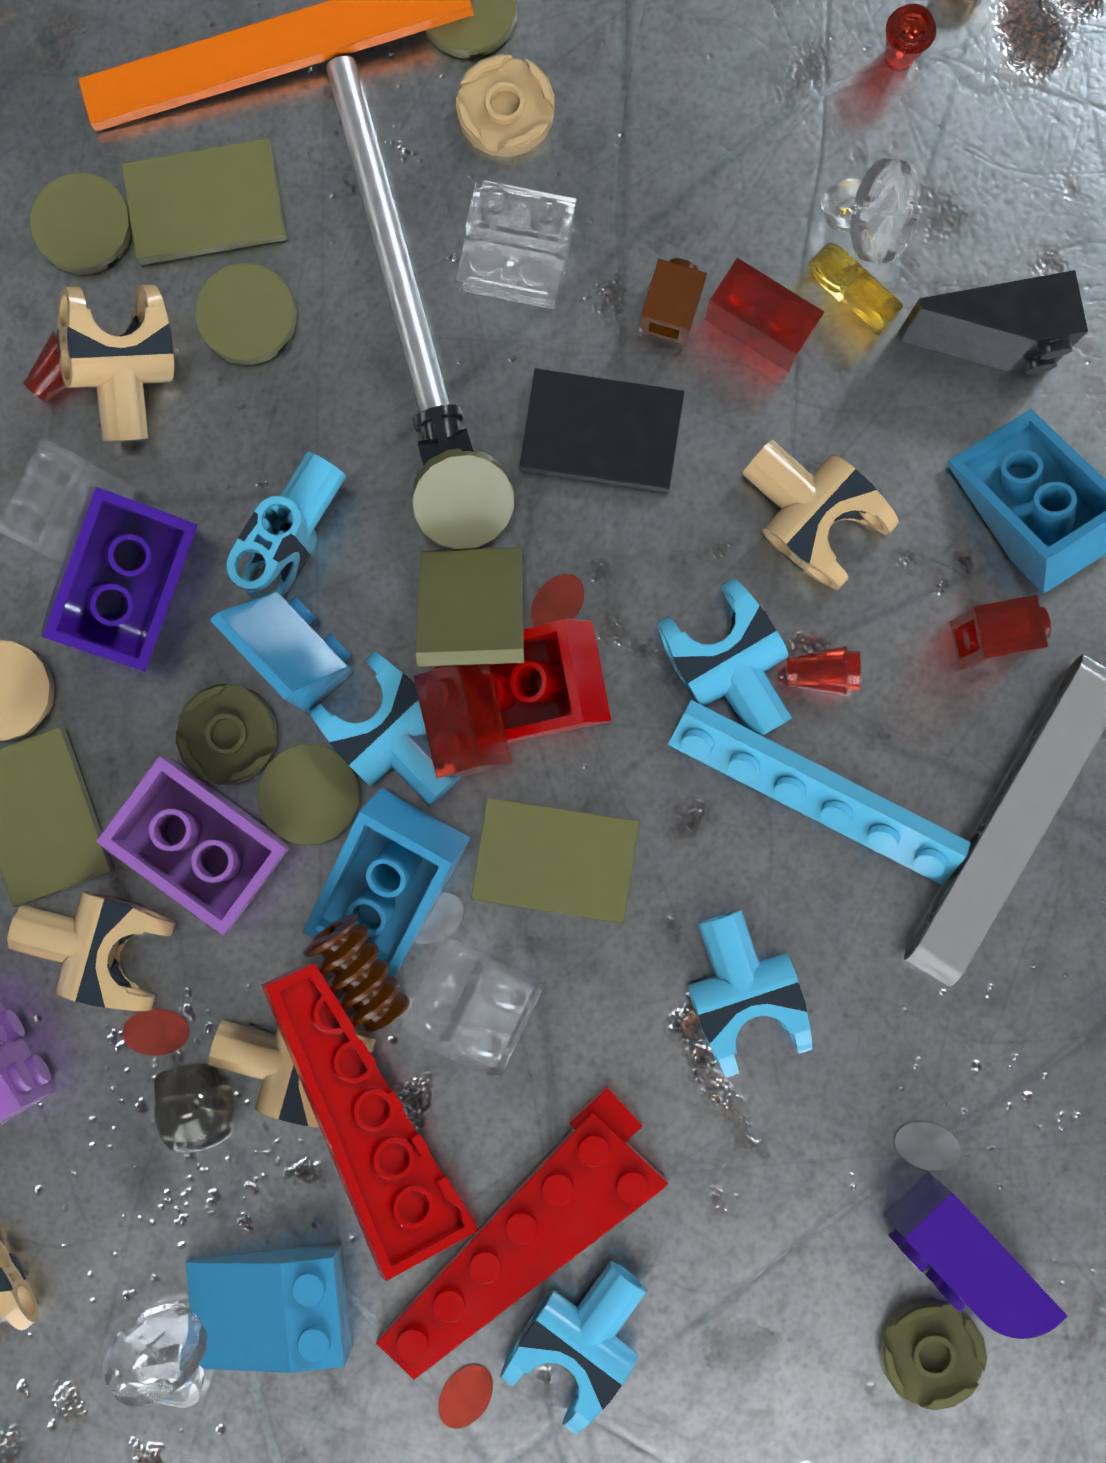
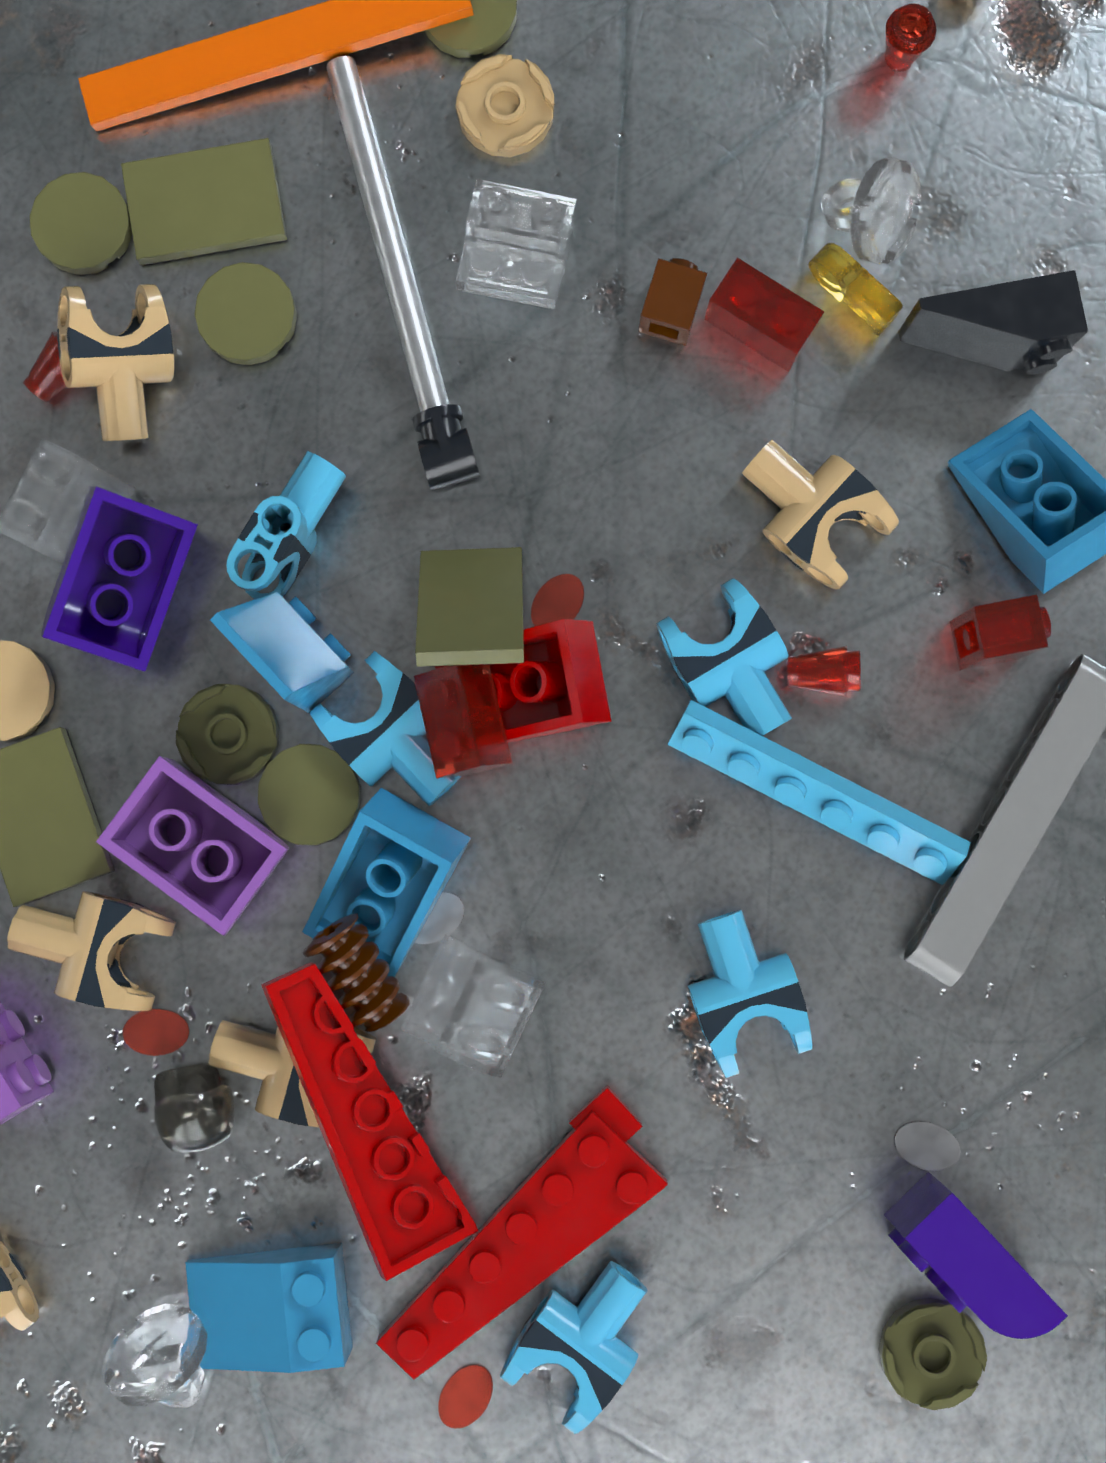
tile [412,449,514,550] -> none
olive tile [471,797,640,924] -> none
black tile [519,368,684,493] -> none

